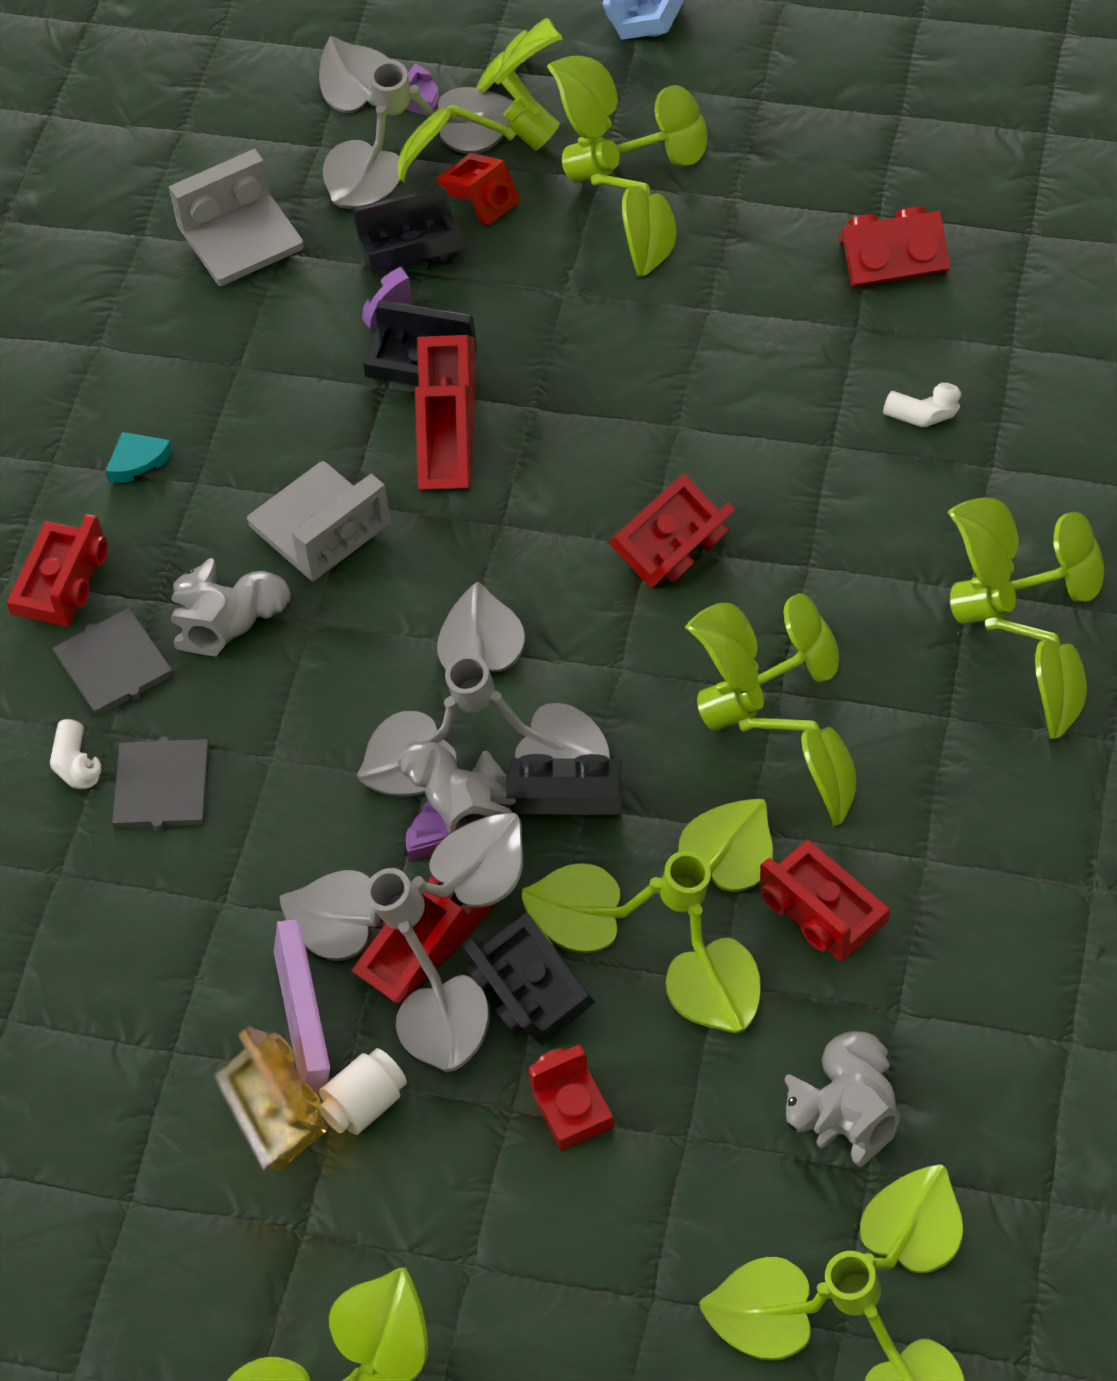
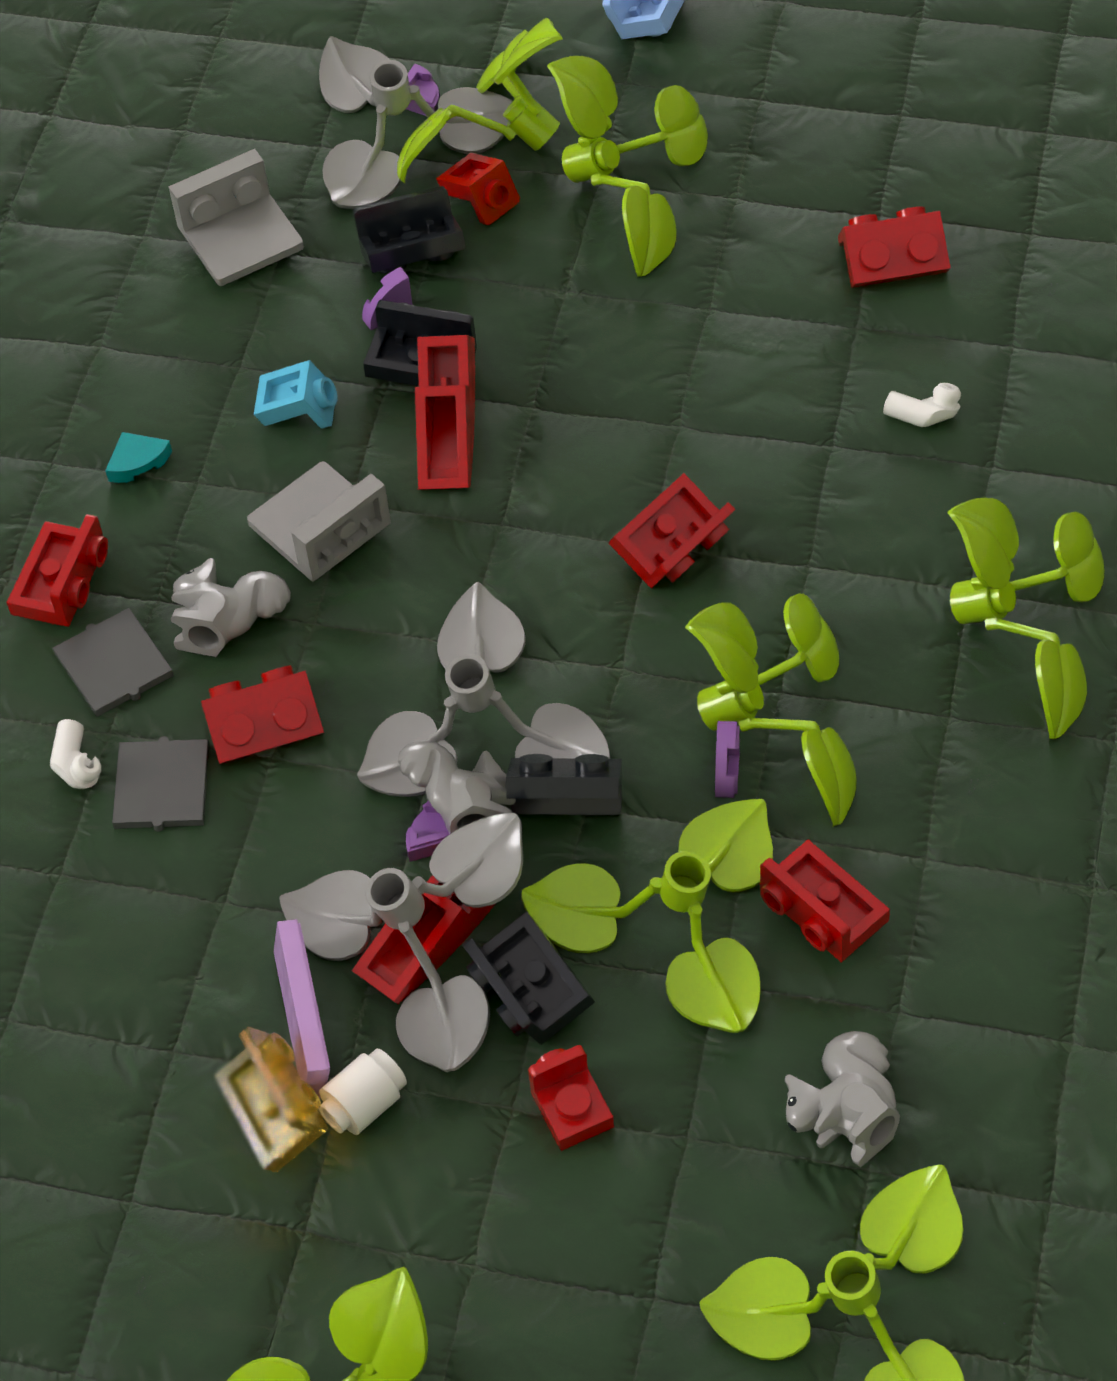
none -> red bracket [201,665,324,765]
none -> medium azure bracket [254,360,337,429]
none -> medium lavender tile [715,721,740,798]

